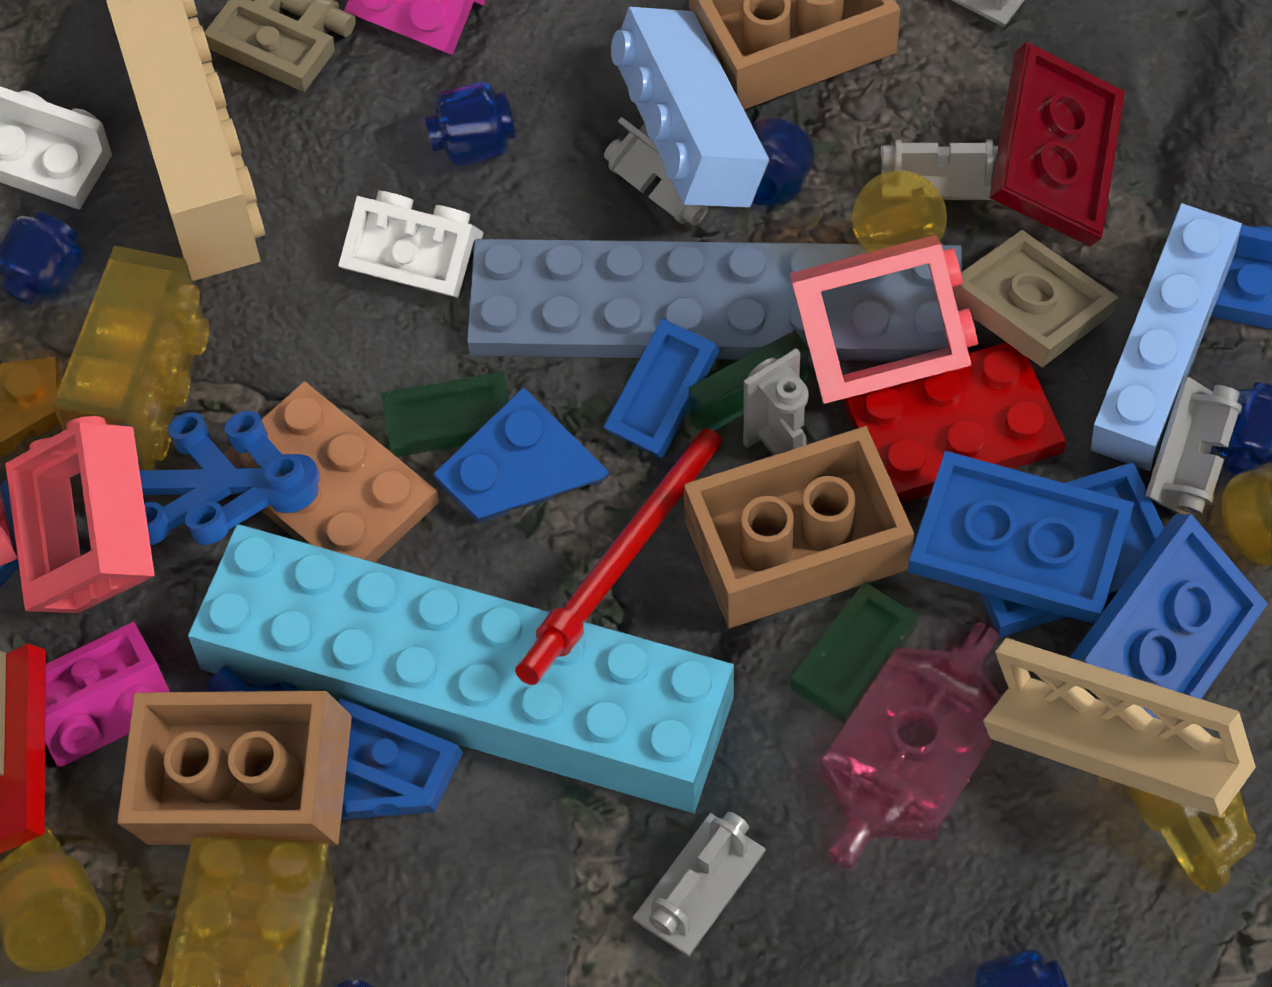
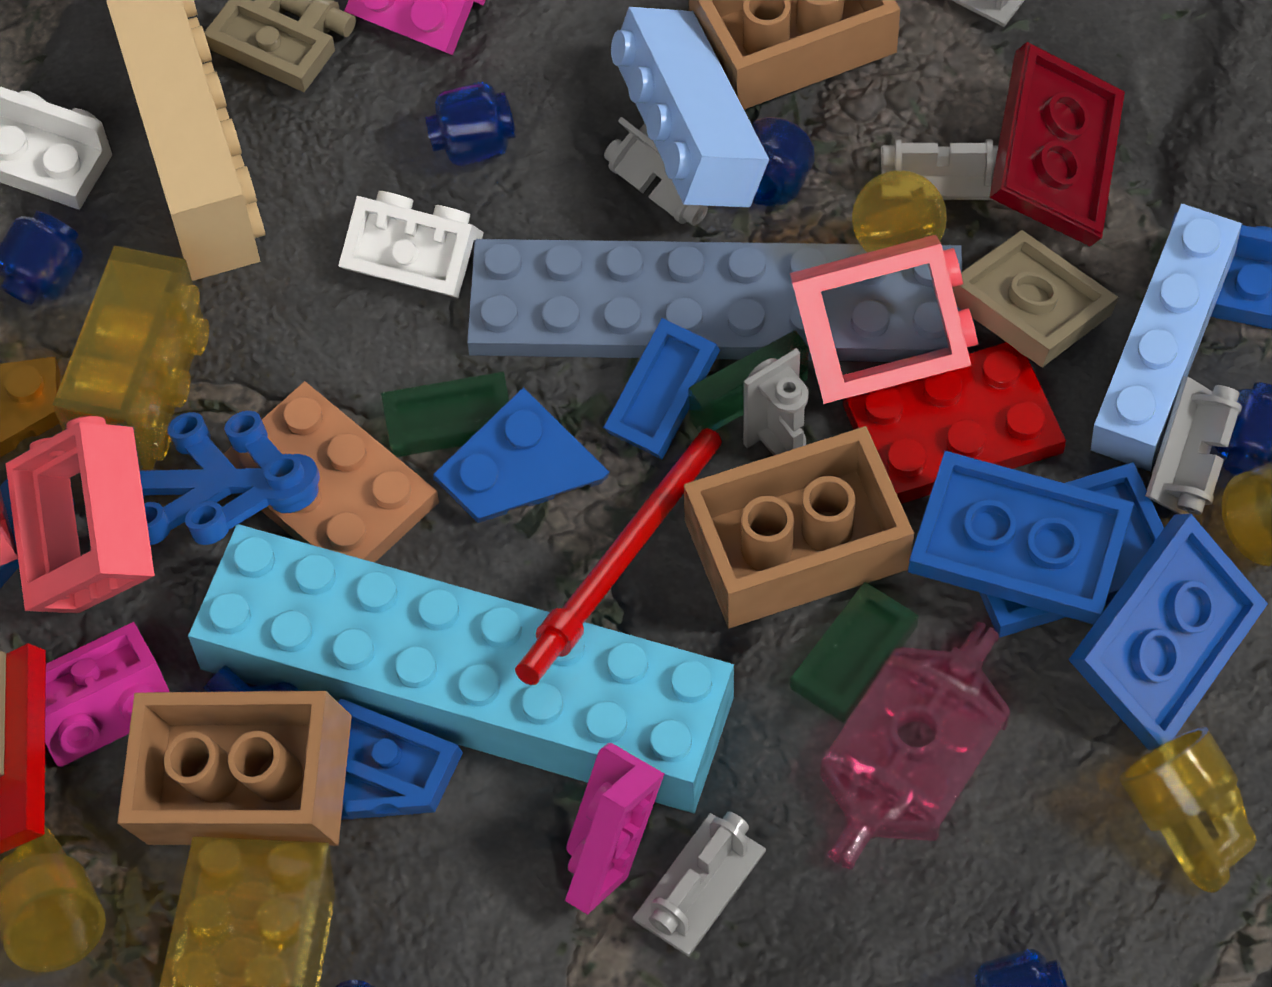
tan fence [983,638,1256,817] -> none
none -> dark pink bracket [565,743,665,915]

